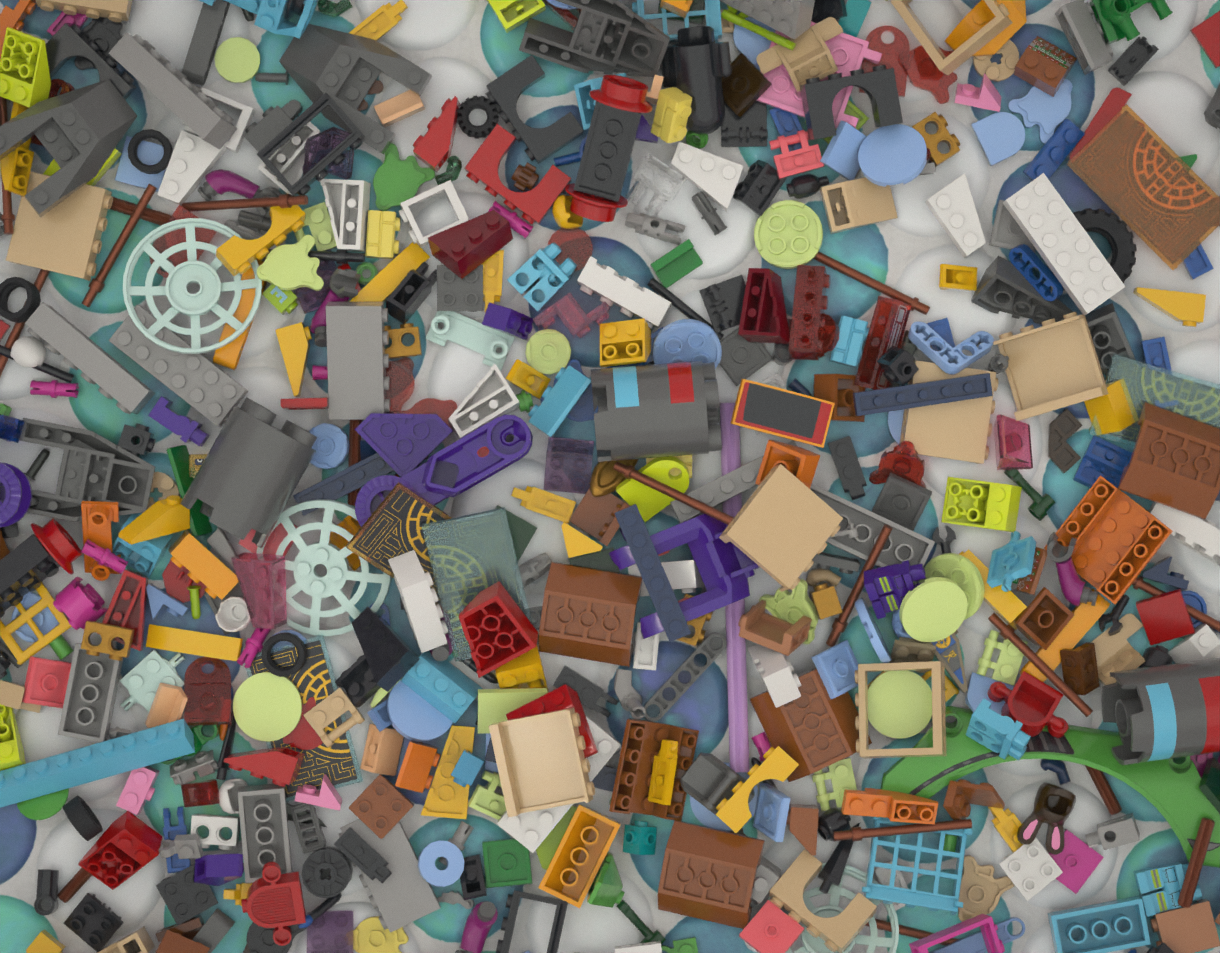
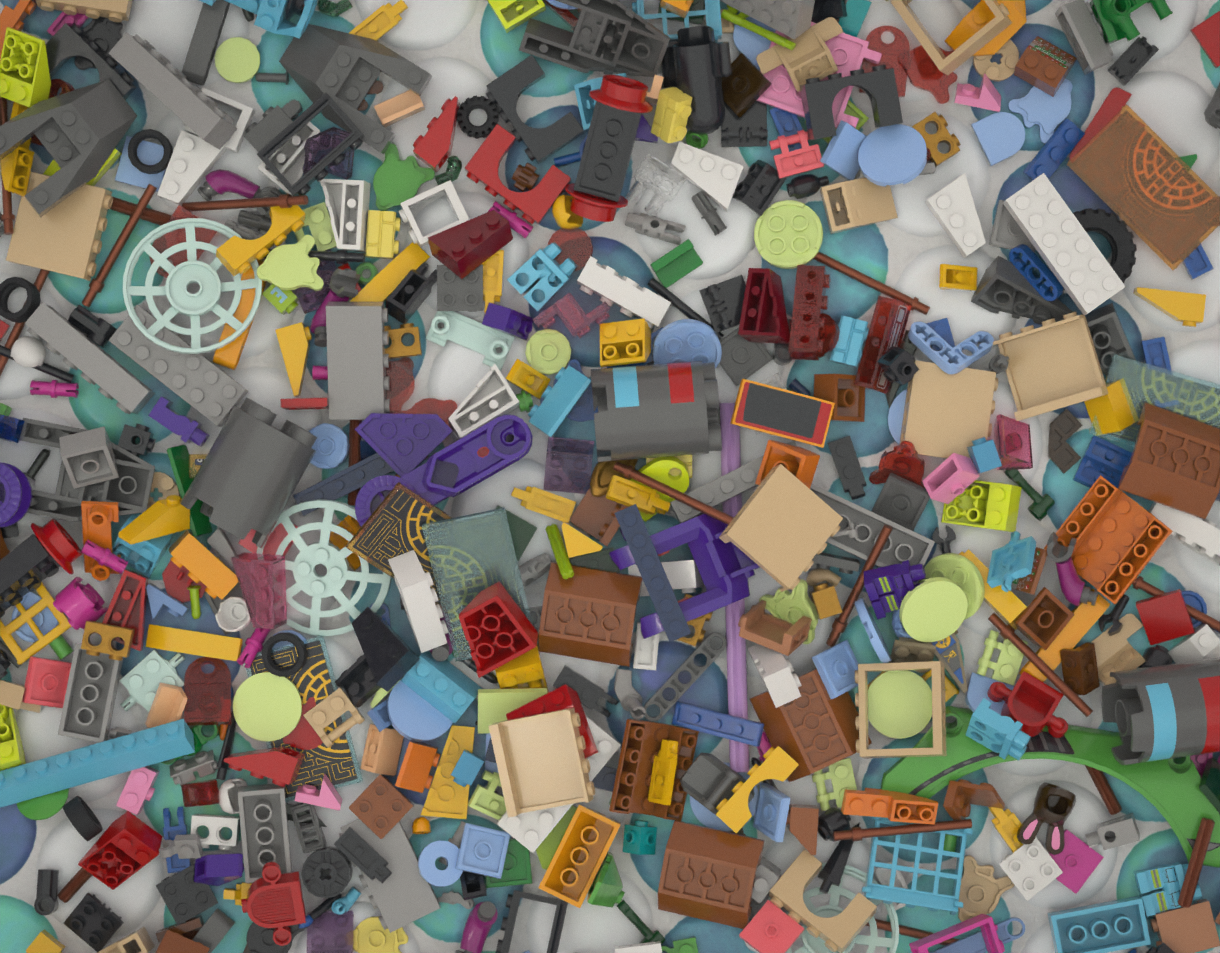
dark blue plate [853,373,993,416] -> none
dark blue arm [1040,759,1071,785] -> none
dark blue slope [1139,556,1189,590] -> none
none -> light grey slope [59,426,119,489]
none -> black piece [68,305,117,348]
none -> medium azure arm [331,887,362,915]
none -> light orange hinge [412,817,431,834]
none -> light blue tile [455,823,510,879]
none -> lime axle [545,524,574,579]
none -> yellow hinge [605,475,671,515]
none -> blue tile [672,701,764,747]
none -> bright pink brick [922,453,980,504]
none -> dark azure brick [967,437,1002,473]

